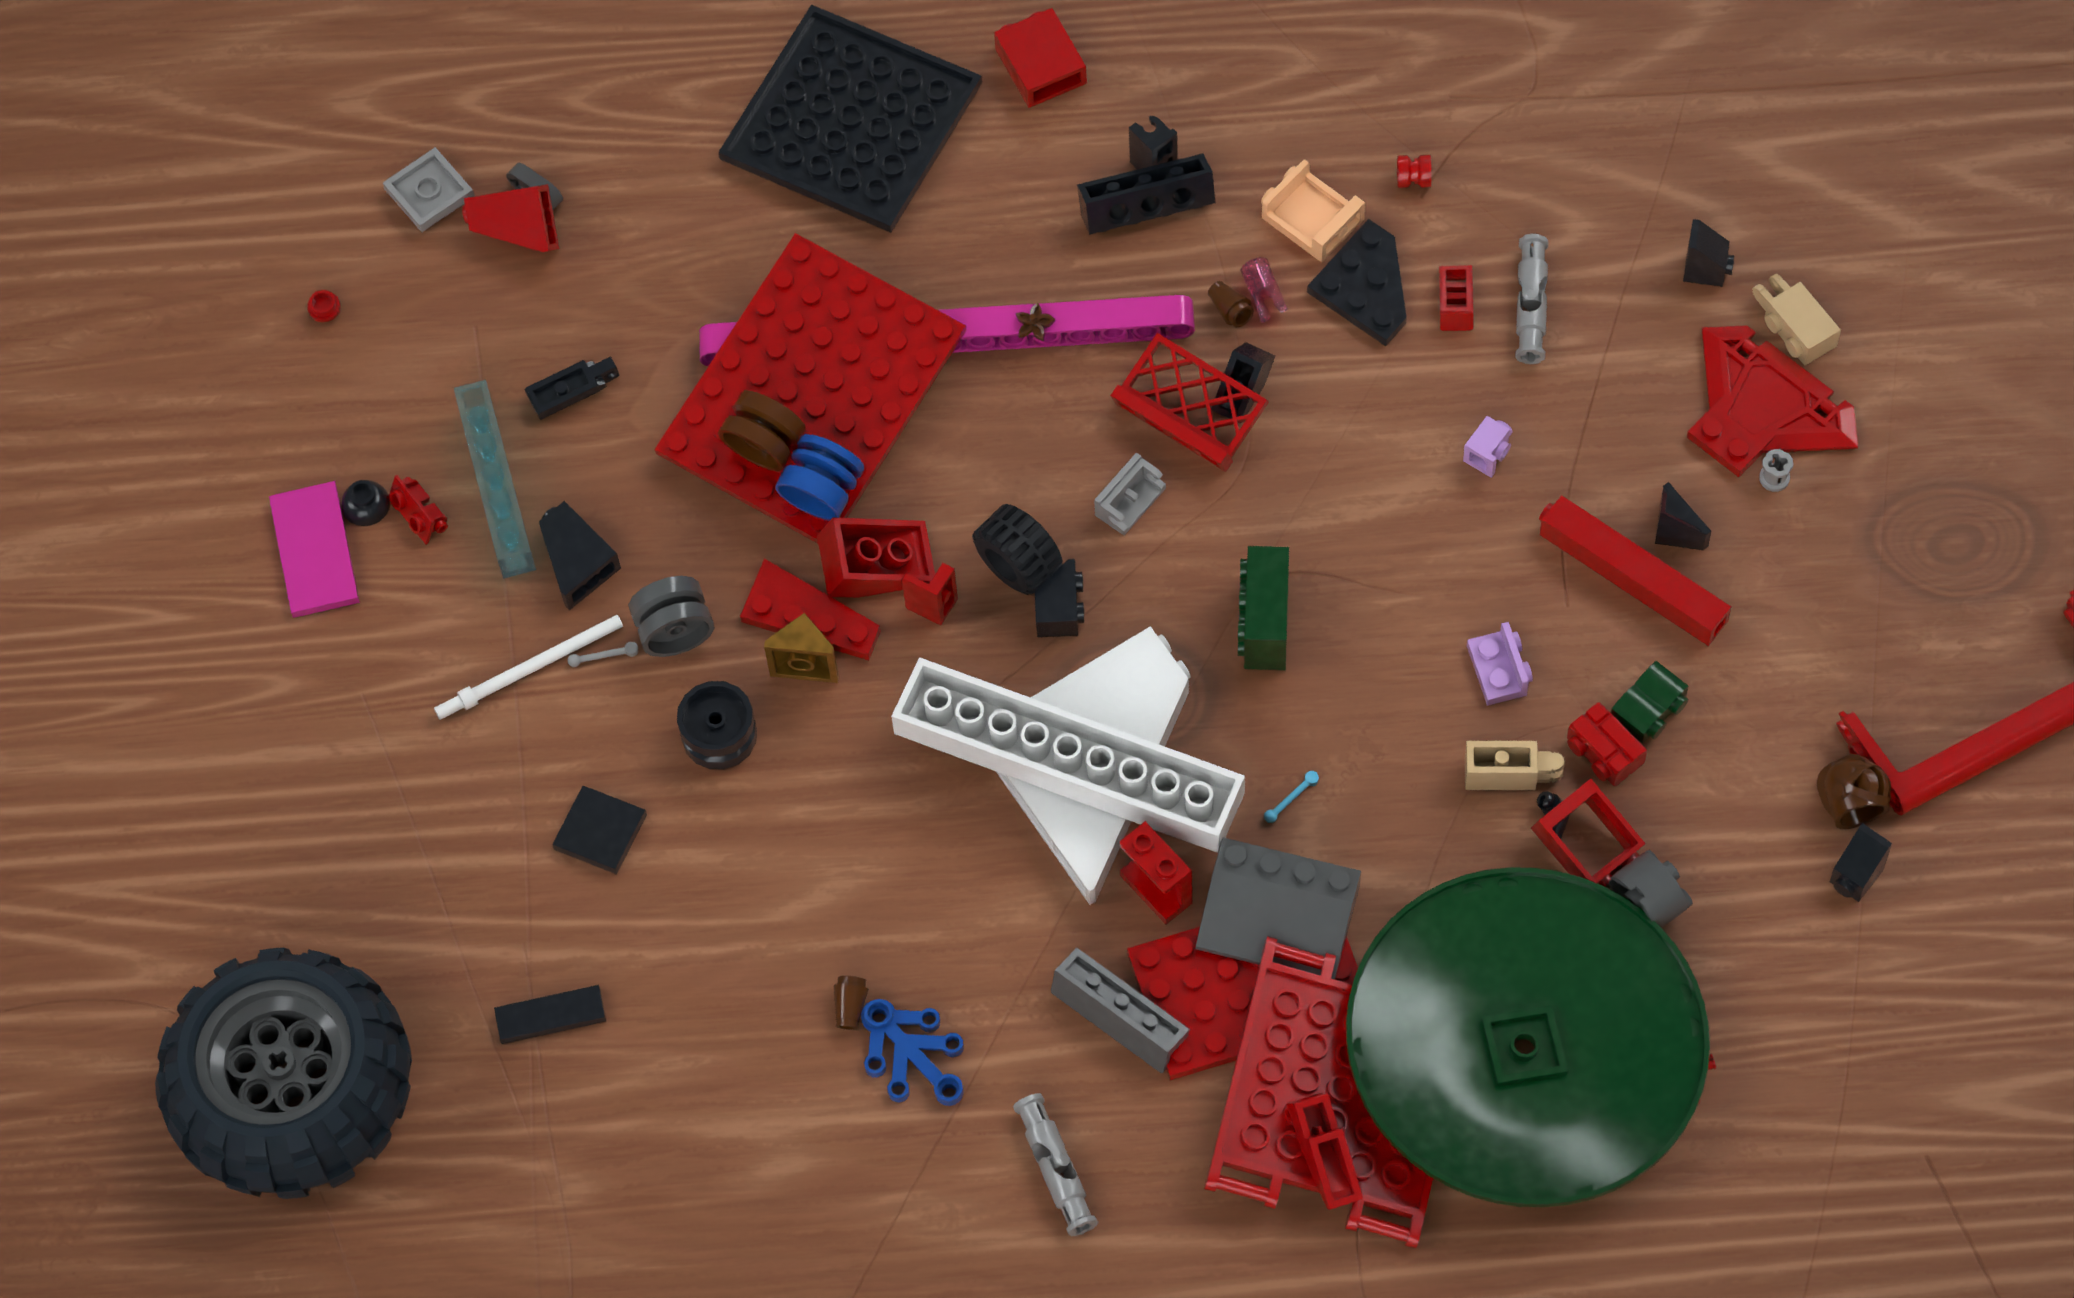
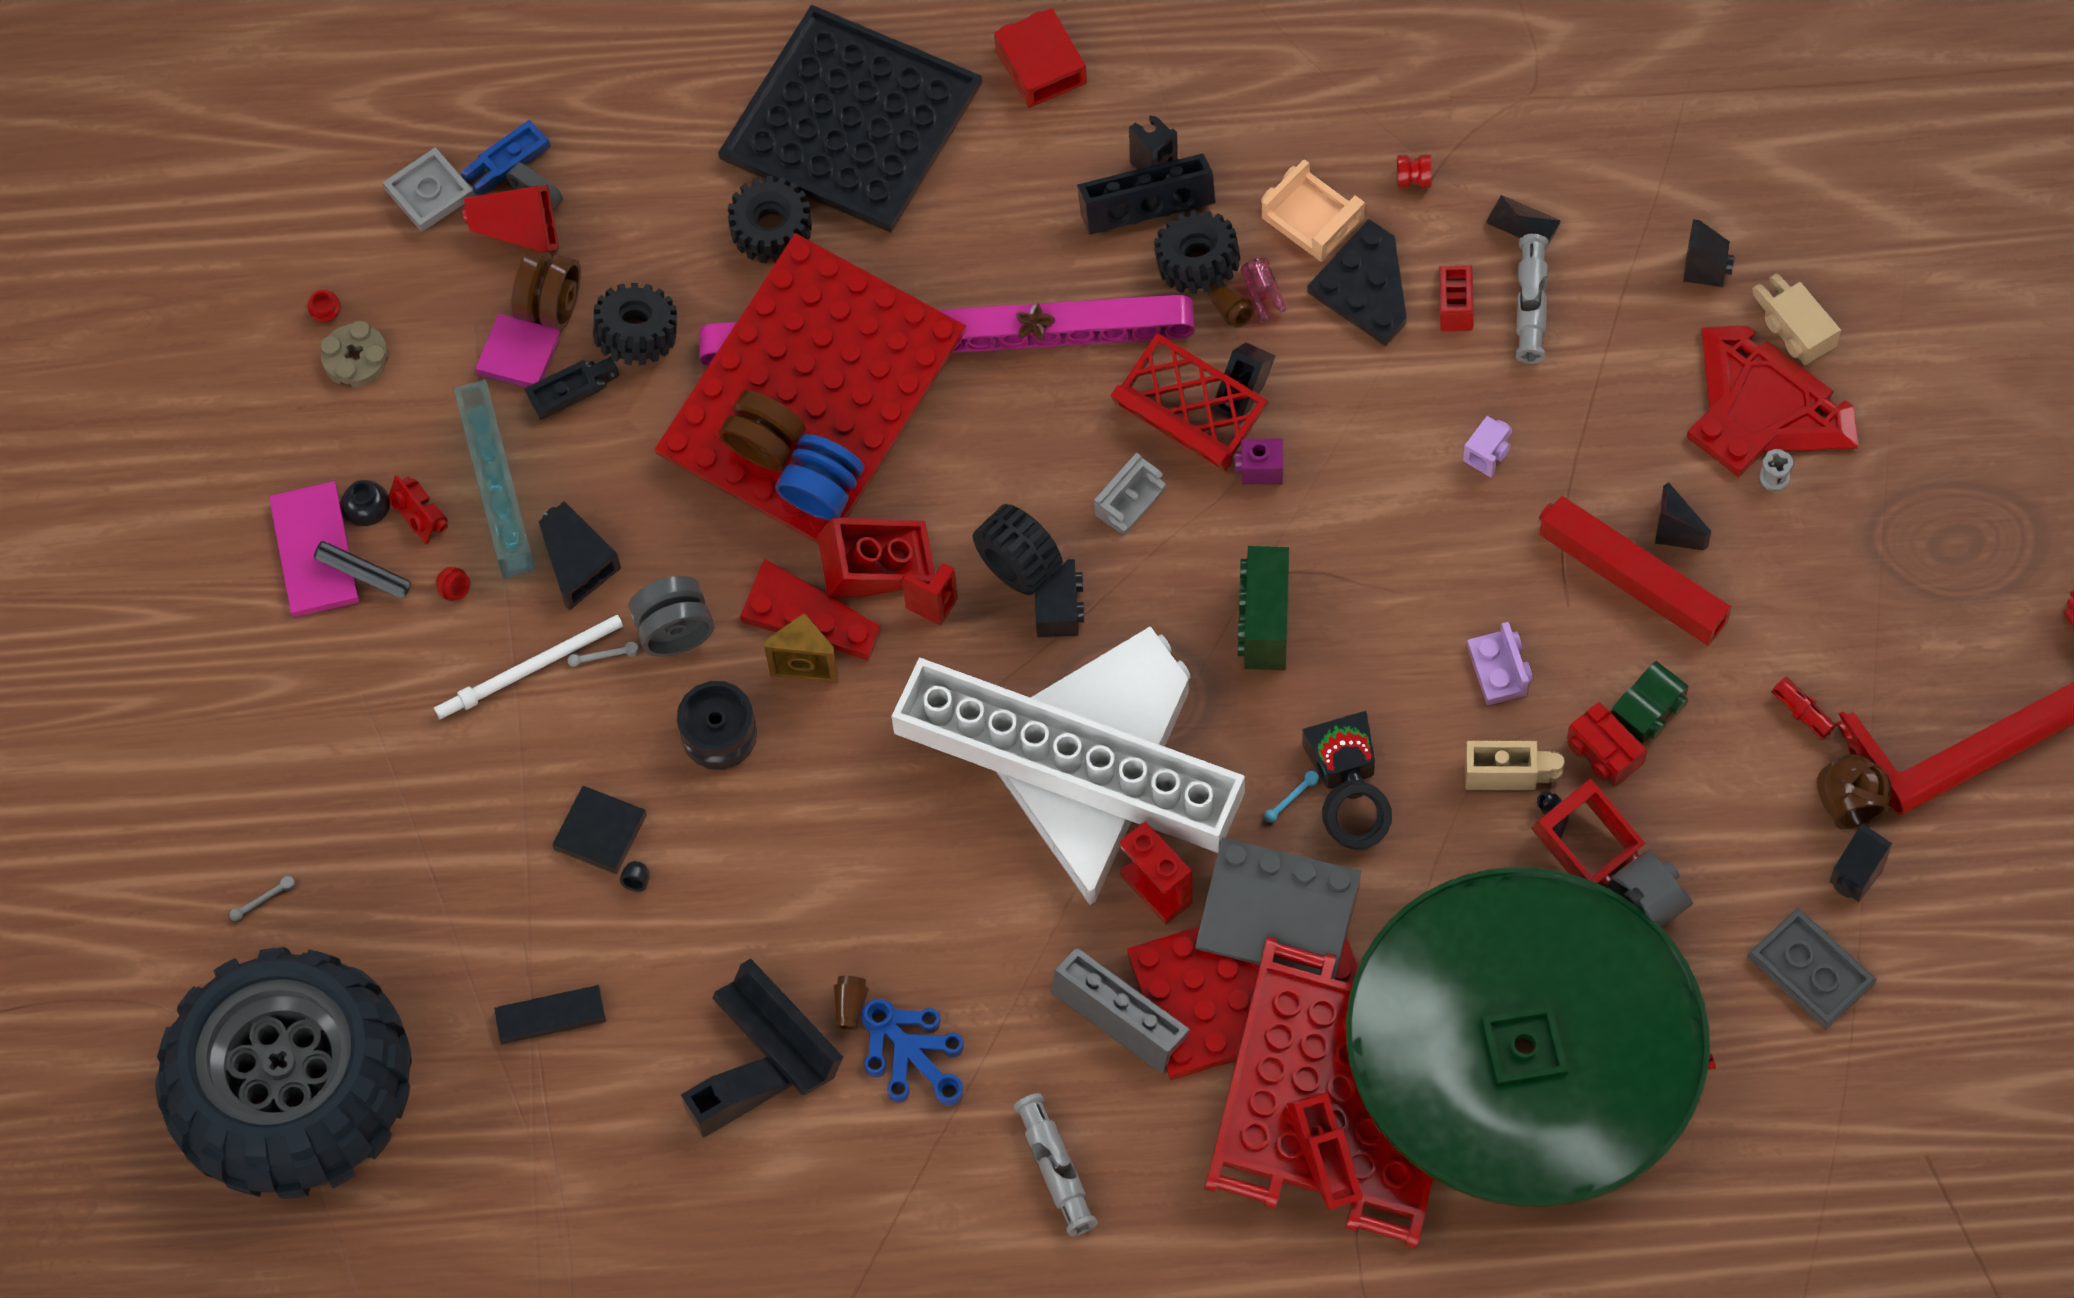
none -> light grey hinge [229,876,295,922]
none -> black axle [314,541,411,598]
none -> dark tan plate [321,321,389,387]
none -> red plate [436,567,470,601]
none -> blue hinge [461,120,551,196]
none -> dark pink tile [475,313,561,387]
none -> reddish brown wheel [511,249,581,330]
none -> black tyre [593,283,677,365]
none -> black hinge [620,861,650,892]
none -> black slope [681,1057,792,1138]
none -> black panel [712,959,843,1095]
none -> black tyre [728,176,812,263]
none -> black tyre [1154,211,1241,294]
none -> magenta brick [1235,439,1283,484]
none -> black torso [1302,711,1375,799]
none -> black tyre [1322,780,1392,849]
none -> black slope [1486,195,1561,245]
none -> dark grey tile [1747,908,1877,1030]
none -> red pin [1771,676,1837,740]

